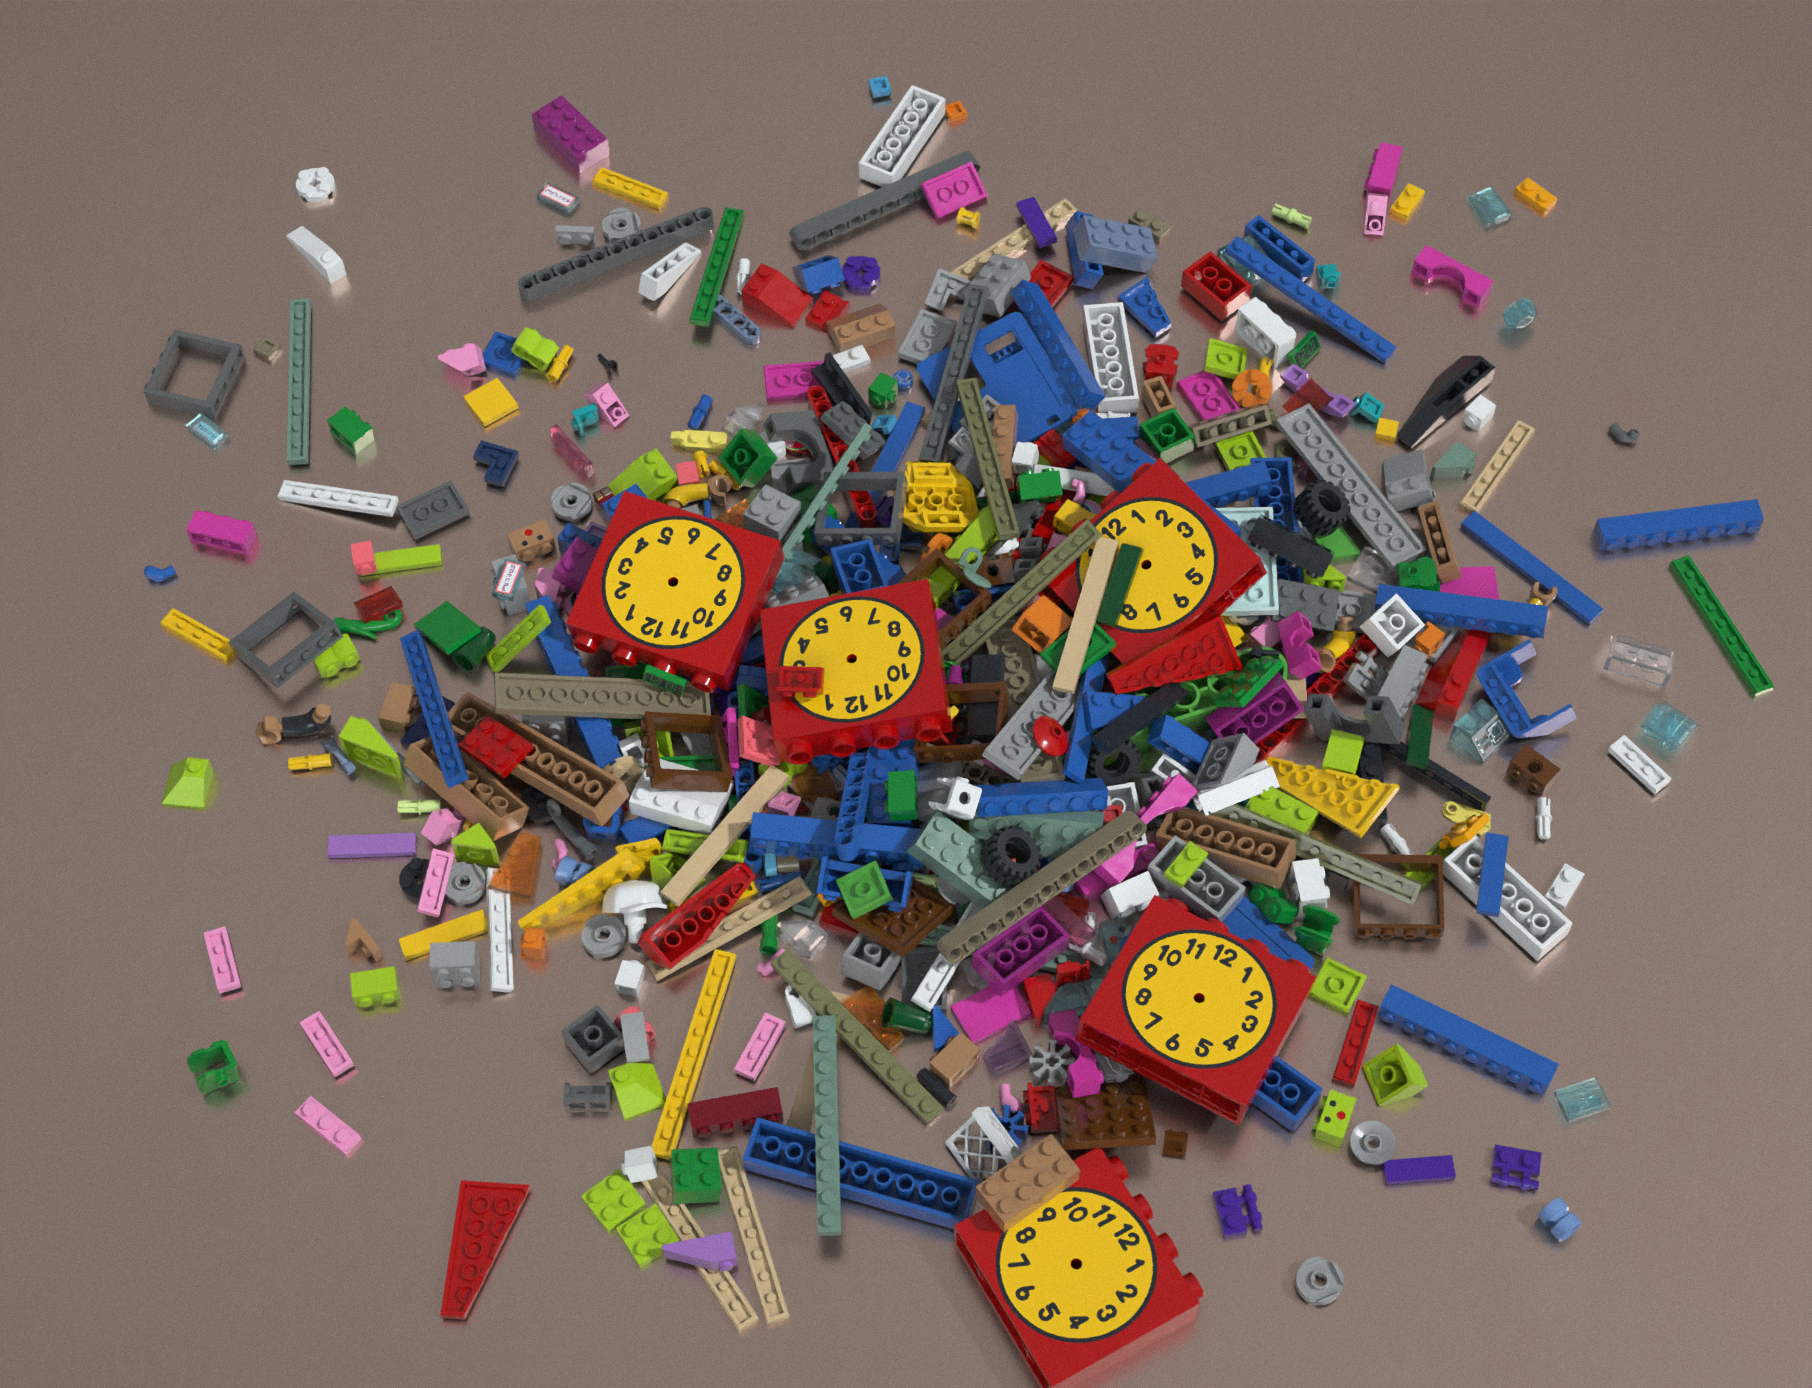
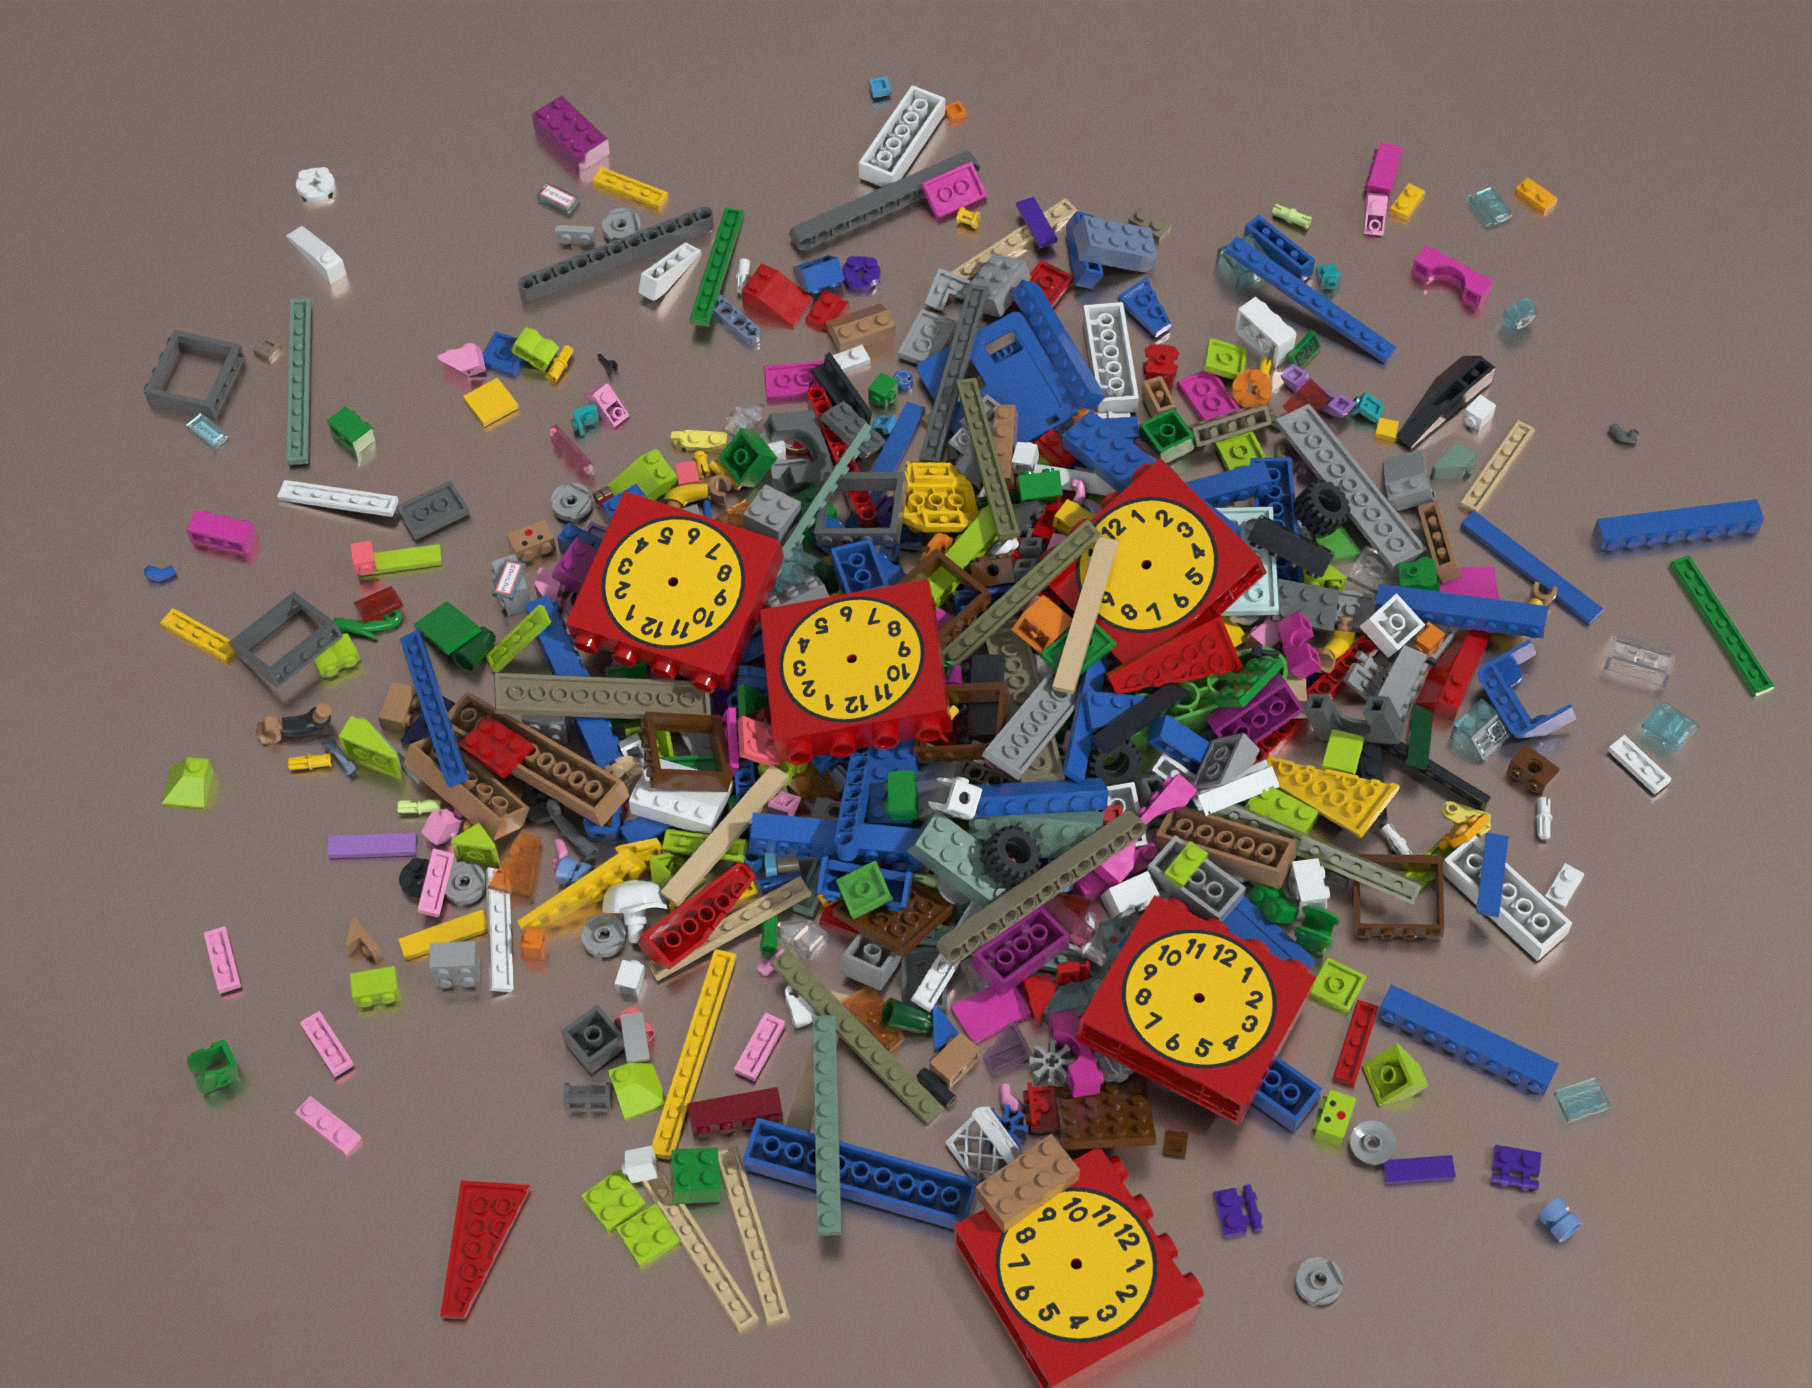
dark blue plate [473,440,519,487] -> none
green tile [643,665,687,696] -> none
medium lavender slope [662,1231,738,1271] -> none
blue axle [687,394,713,430] -> none
red bracket [776,666,825,698] -> none
sand green piece [957,547,991,589] -> none
red dish [1032,716,1068,757] -> none
dark green tile [1096,543,1144,628] -> none
red brick [1181,251,1252,321] -> none

